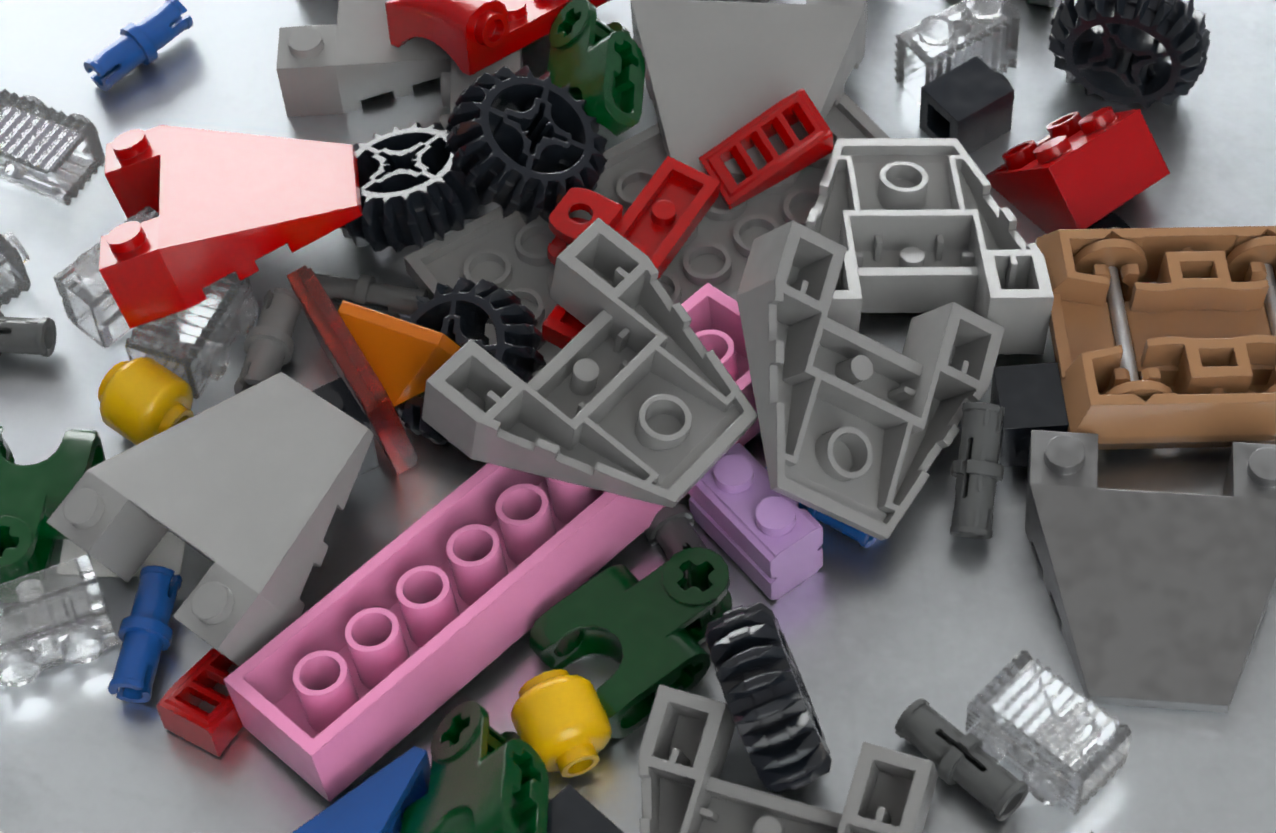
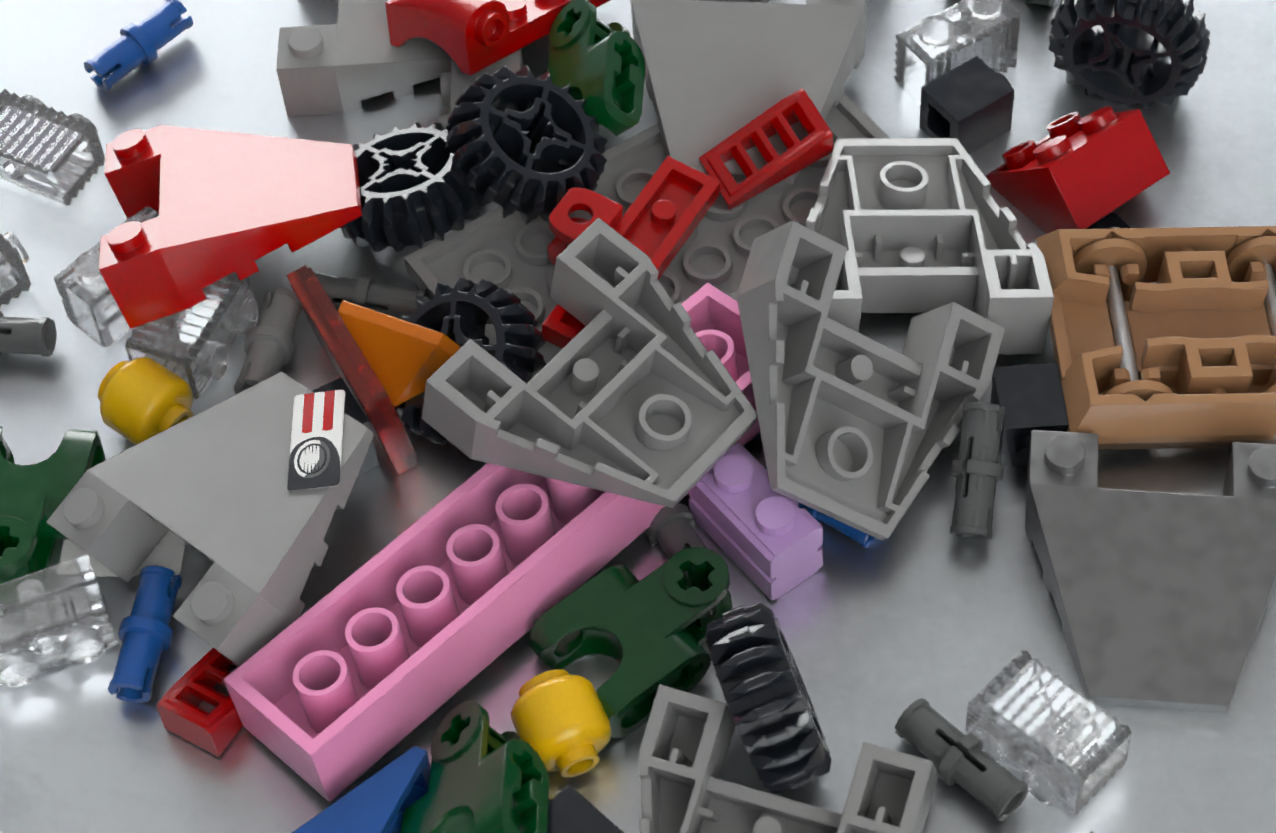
none -> sticker [287,390,345,491]

